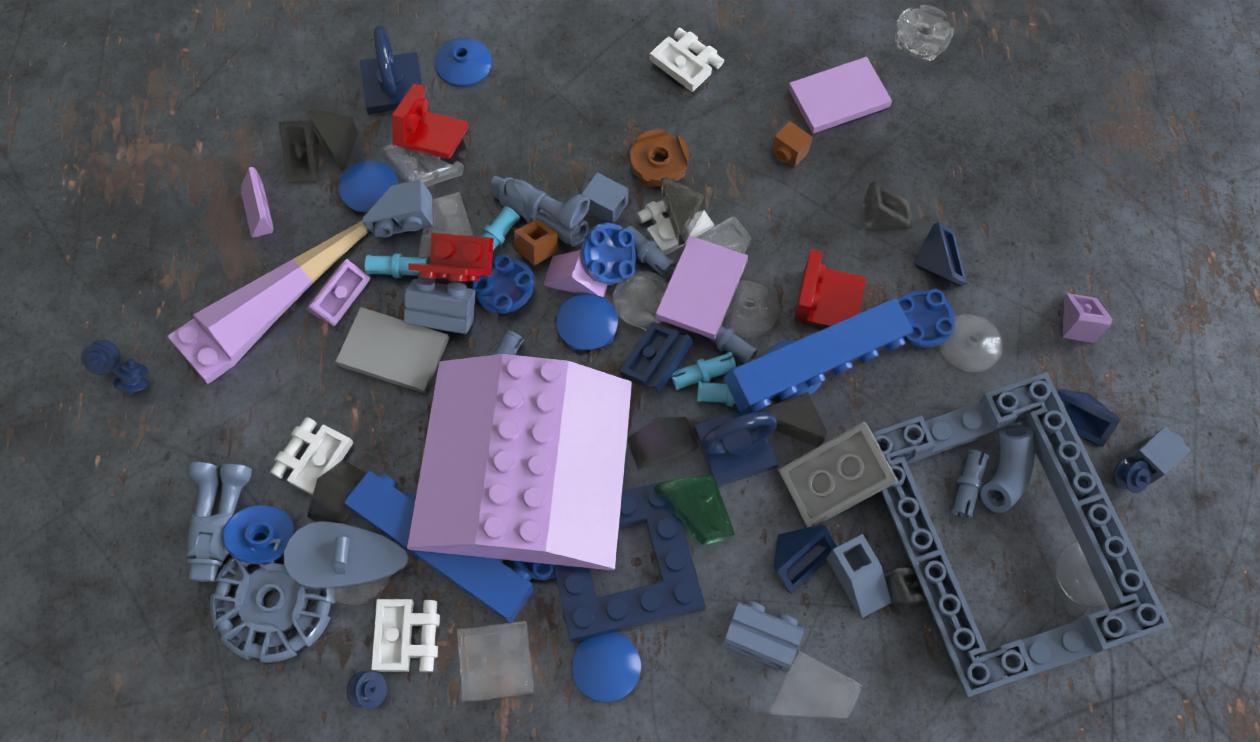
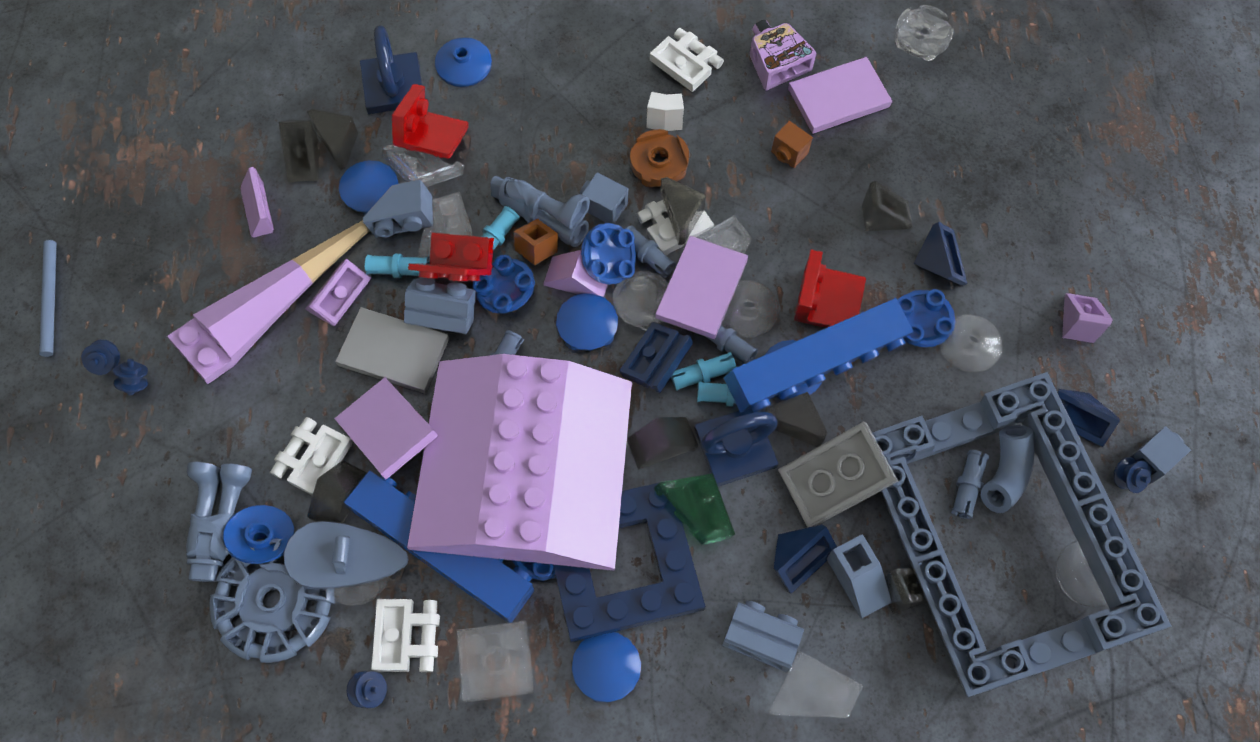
none -> sand blue bar [39,240,57,357]
none -> lavender tile [334,377,438,479]
none -> white piece [646,92,684,131]
none -> lavender torso [750,20,816,91]

